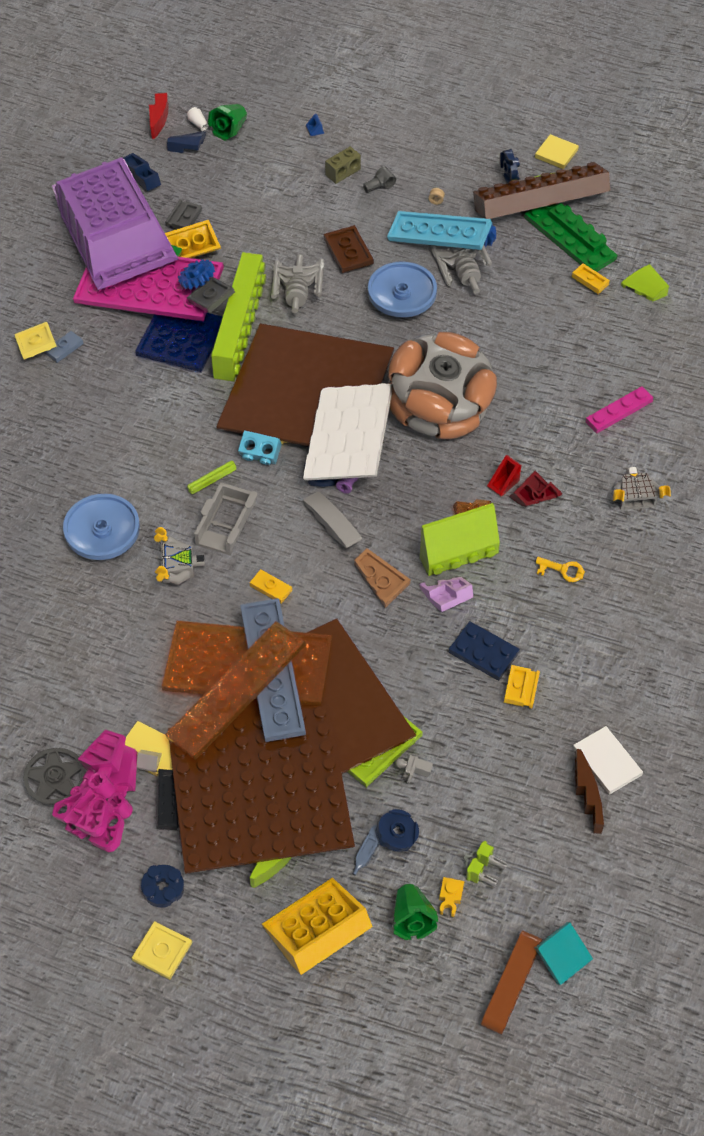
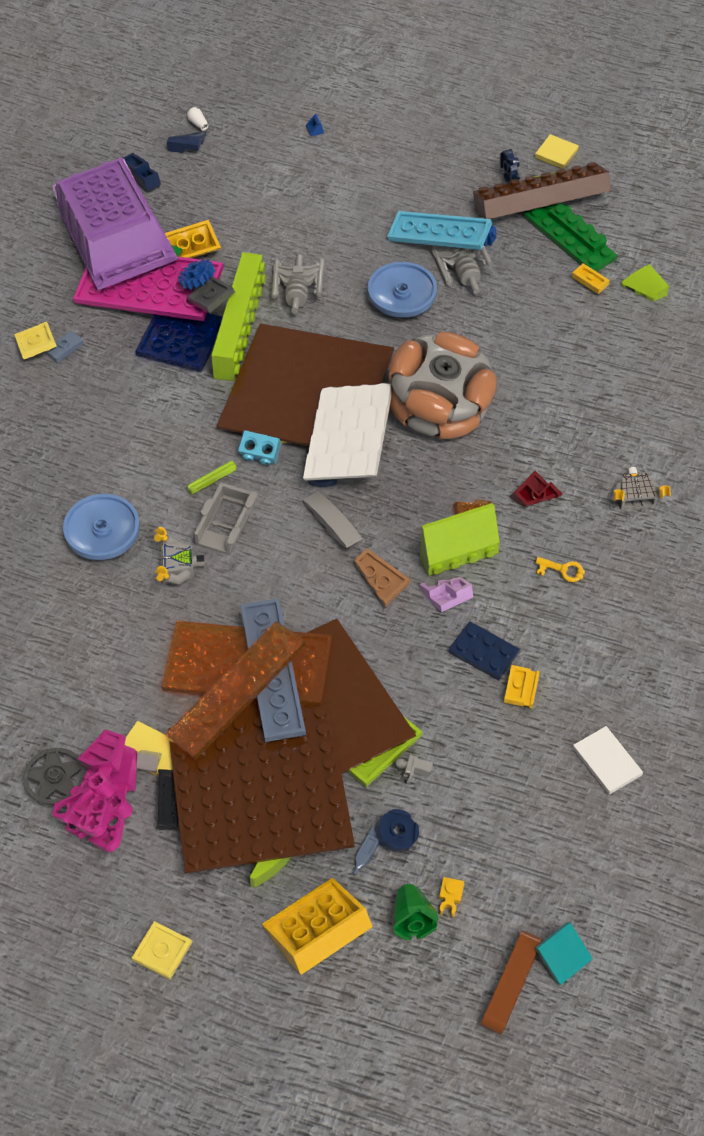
dark blue plate [141,865,184,908] -> none
red slope [149,93,169,139] -> none
dark grey plate [165,199,202,229] -> none
green cone [208,104,247,141] -> none
yellow plate [250,569,292,604] -> none
reddish brown plate [324,225,374,273] -> none
olive brick [325,146,361,184] -> none
medium lavender bush [336,478,359,494] -> none
dark grey pin [363,167,397,193] -> none
tan bush [429,188,445,205] -> none
lime piece [463,841,507,887] -> none
red slope [487,455,522,496] -> none
reddish brown slope [575,749,604,834] -> none
dark pink plate [585,386,653,434] -> none

